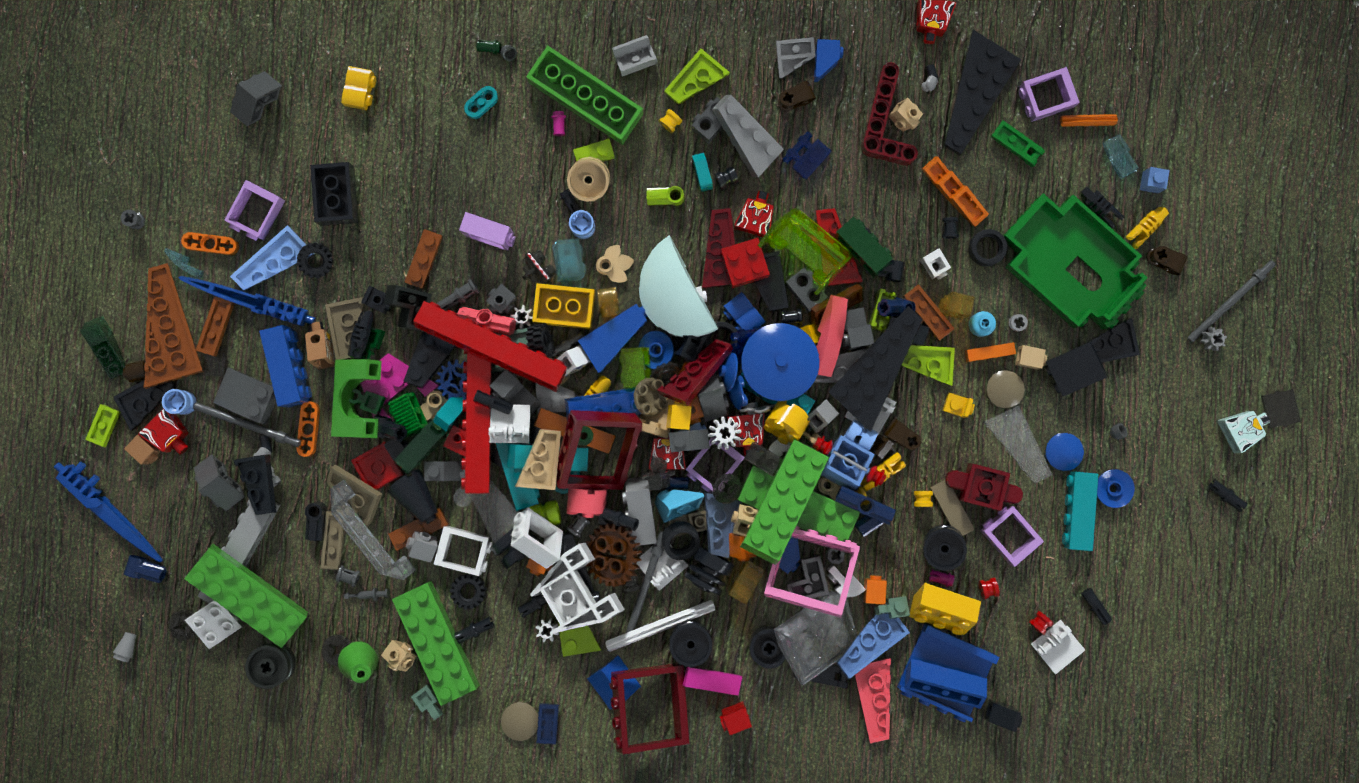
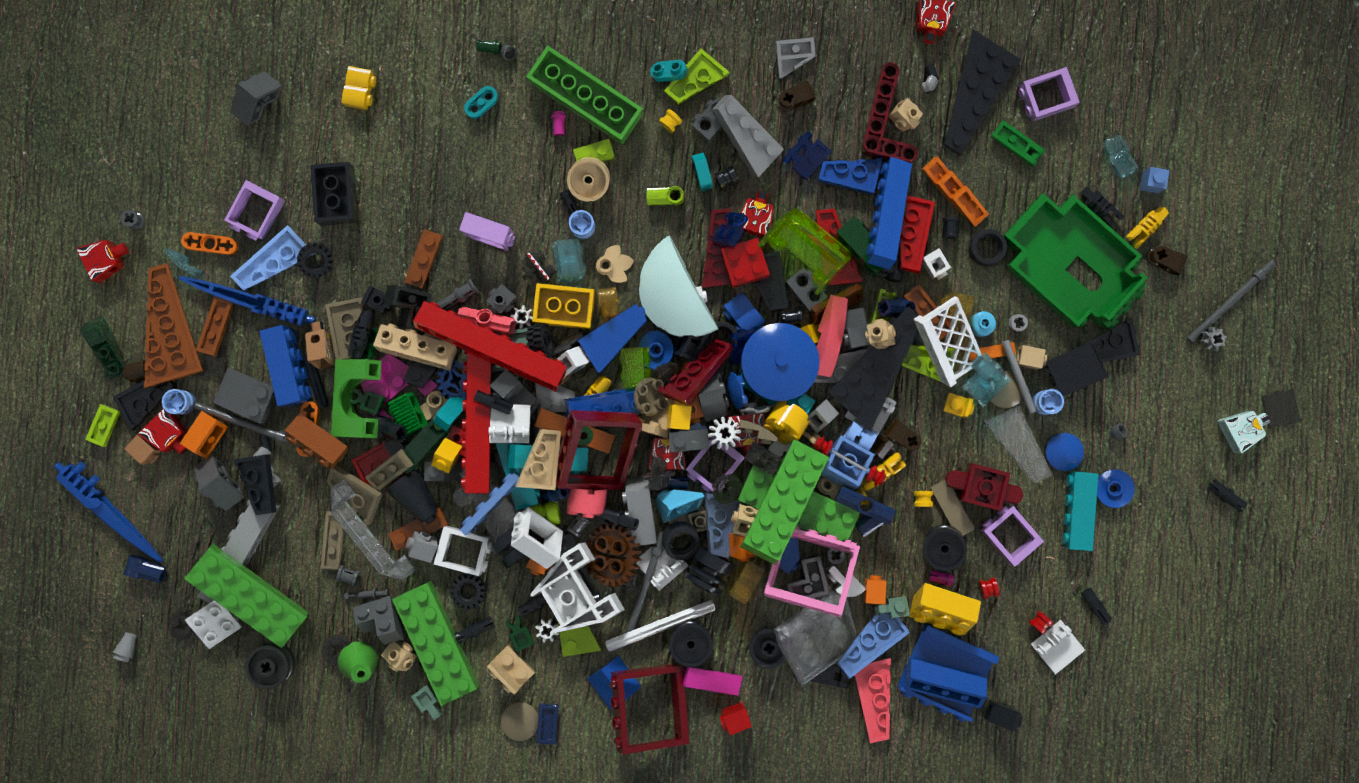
black piece [305,501,327,541] -> none
light grey bracket [612,35,658,77] -> none
blue dish [719,352,738,391] -> none
blue slope [814,39,843,82] -> none
orange axle [1060,114,1118,127] -> none
none -> red torso [76,240,129,284]
none -> orange brick [180,411,228,459]
none -> dark orange brick [285,413,347,470]
none -> black axle [302,354,329,409]
none -> dark grey brick [353,596,404,645]
none -> dark tan tile [365,449,414,491]
none -> tan brick [373,324,458,371]
none -> yellow brick [431,438,462,474]
none -> medium blue wing [460,473,520,536]
none -> tan bracket [487,644,535,695]
none -> dark green plate [506,615,535,652]
none -> dark blue pin [540,487,569,502]
none -> teal plate [650,60,688,82]
none -> clear blue plate [712,212,748,247]
none -> dark tan slope [739,420,777,445]
none -> blue wing [818,158,882,195]
none -> tan brick [865,319,896,349]
none -> blue brick [866,157,912,270]
none -> red wing [899,195,935,274]
none -> white fence [913,296,984,387]
none -> clear light blue brick [962,353,1011,407]
none -> light grey bar [1001,340,1037,414]
none -> light blue wheel [1033,389,1064,415]

